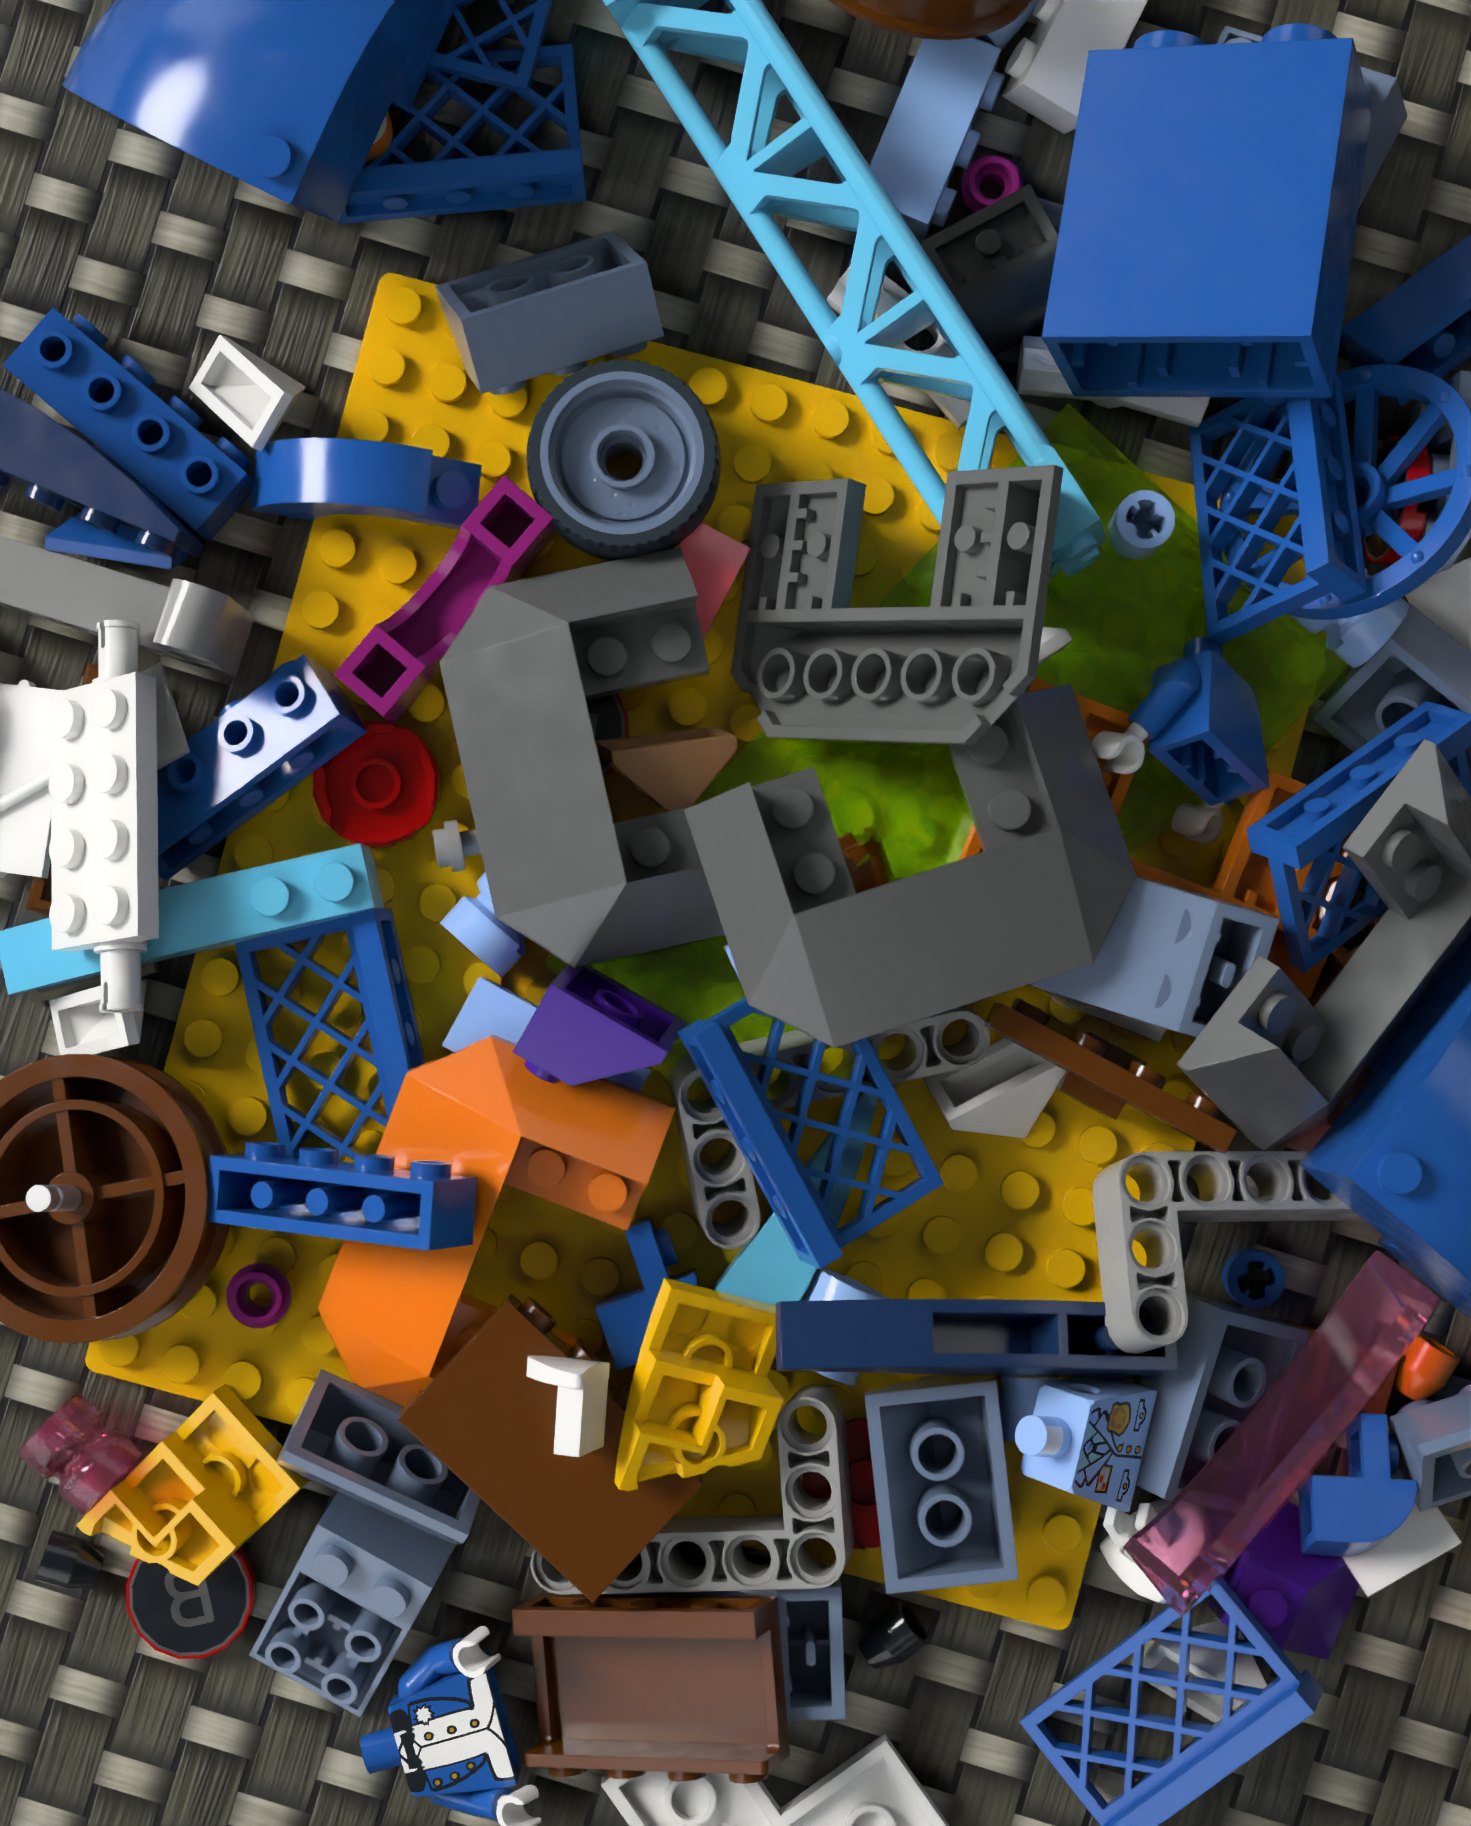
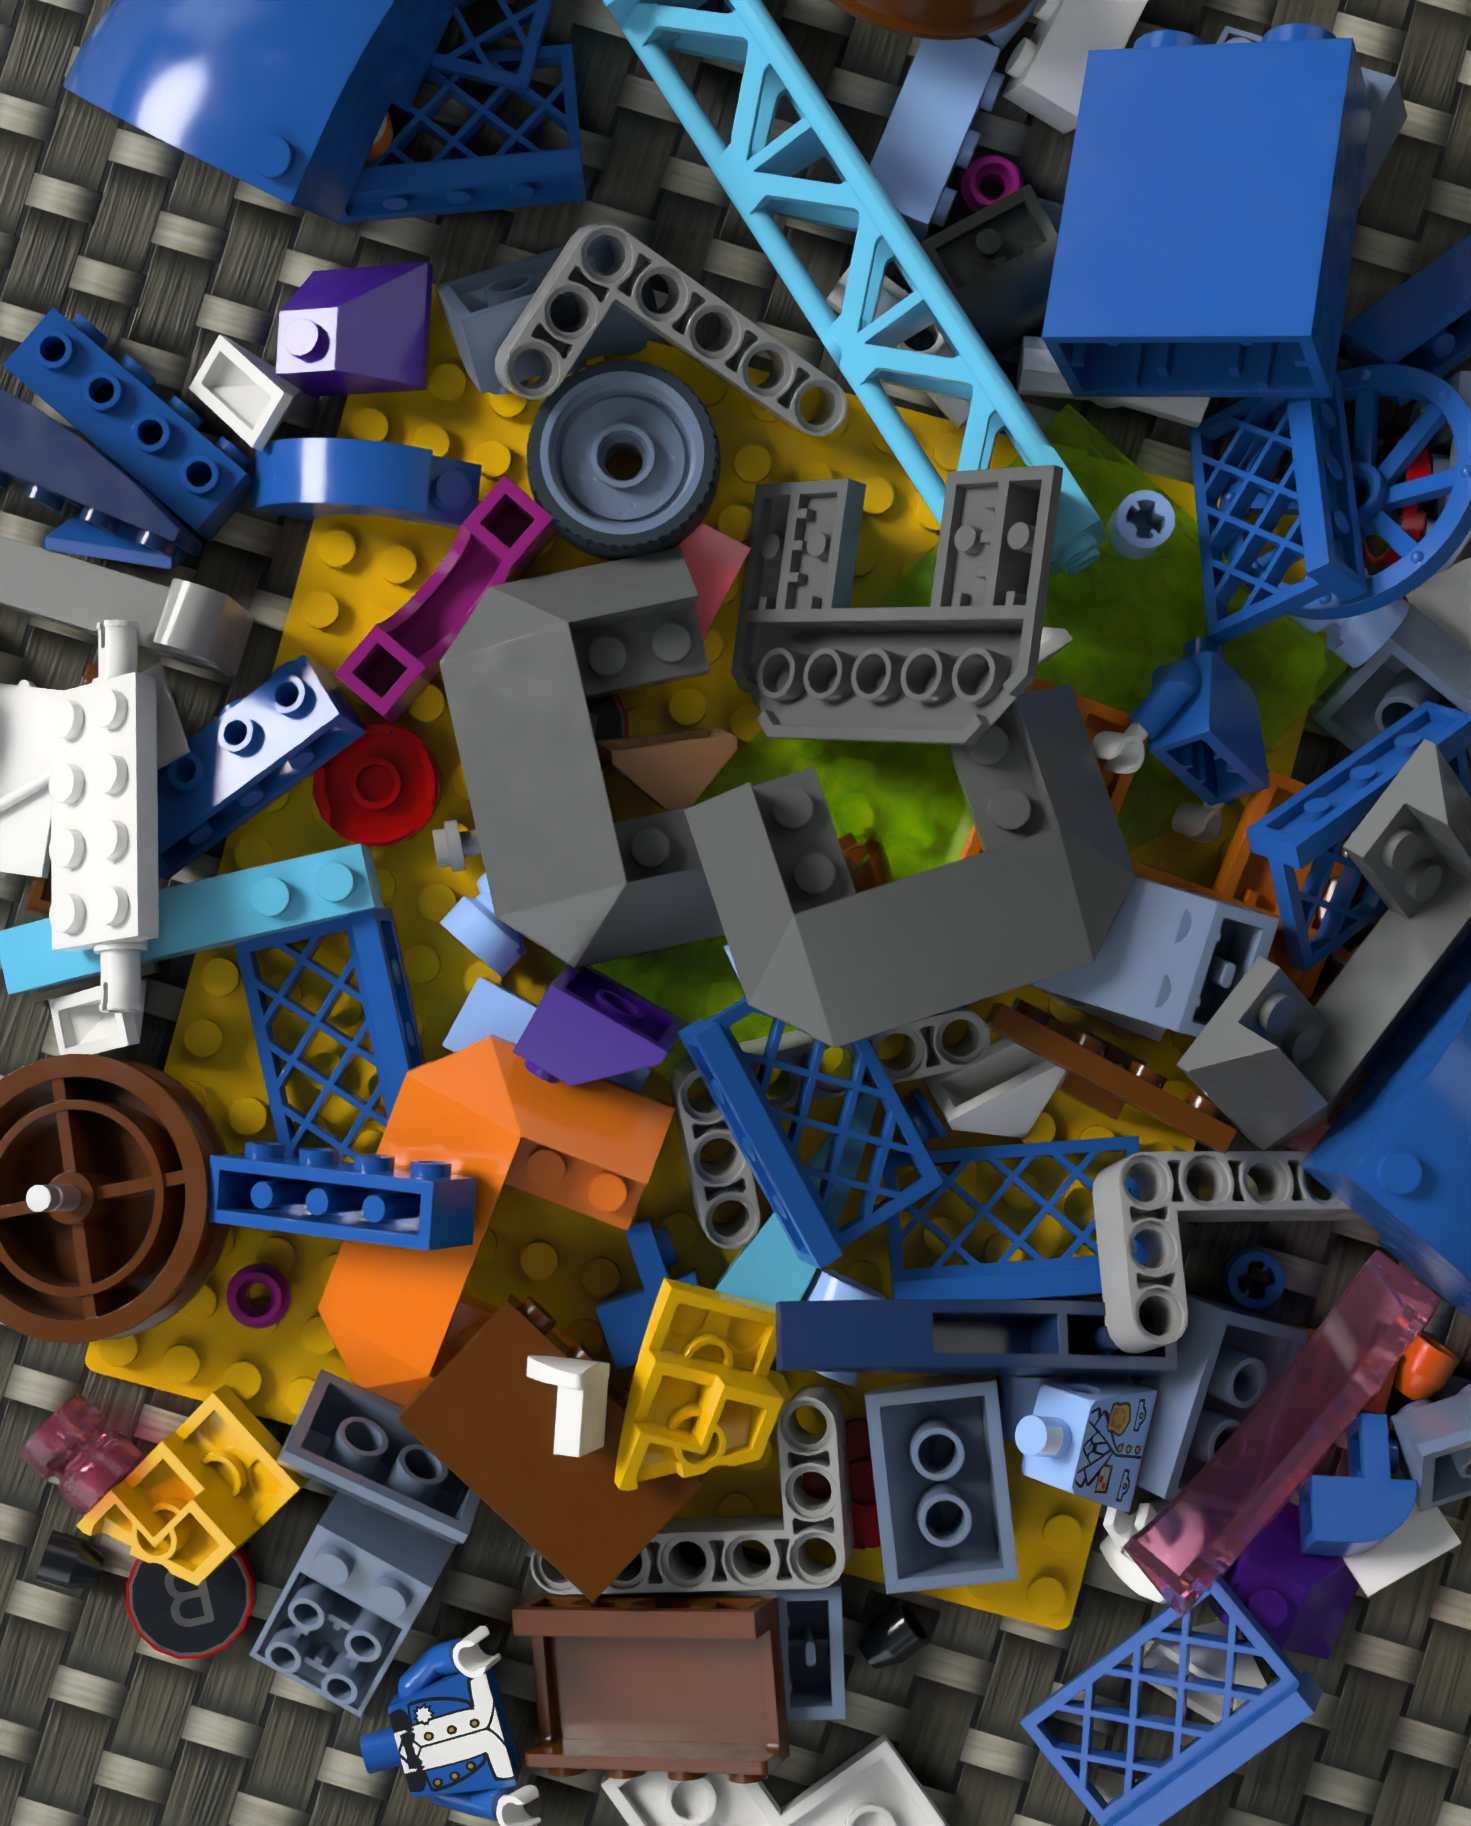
none -> dark purple slope [276,262,433,397]
none -> light grey beam [495,224,847,436]
none -> blue fence [883,1136,1147,1300]
none -> blue bush [902,1087,948,1150]

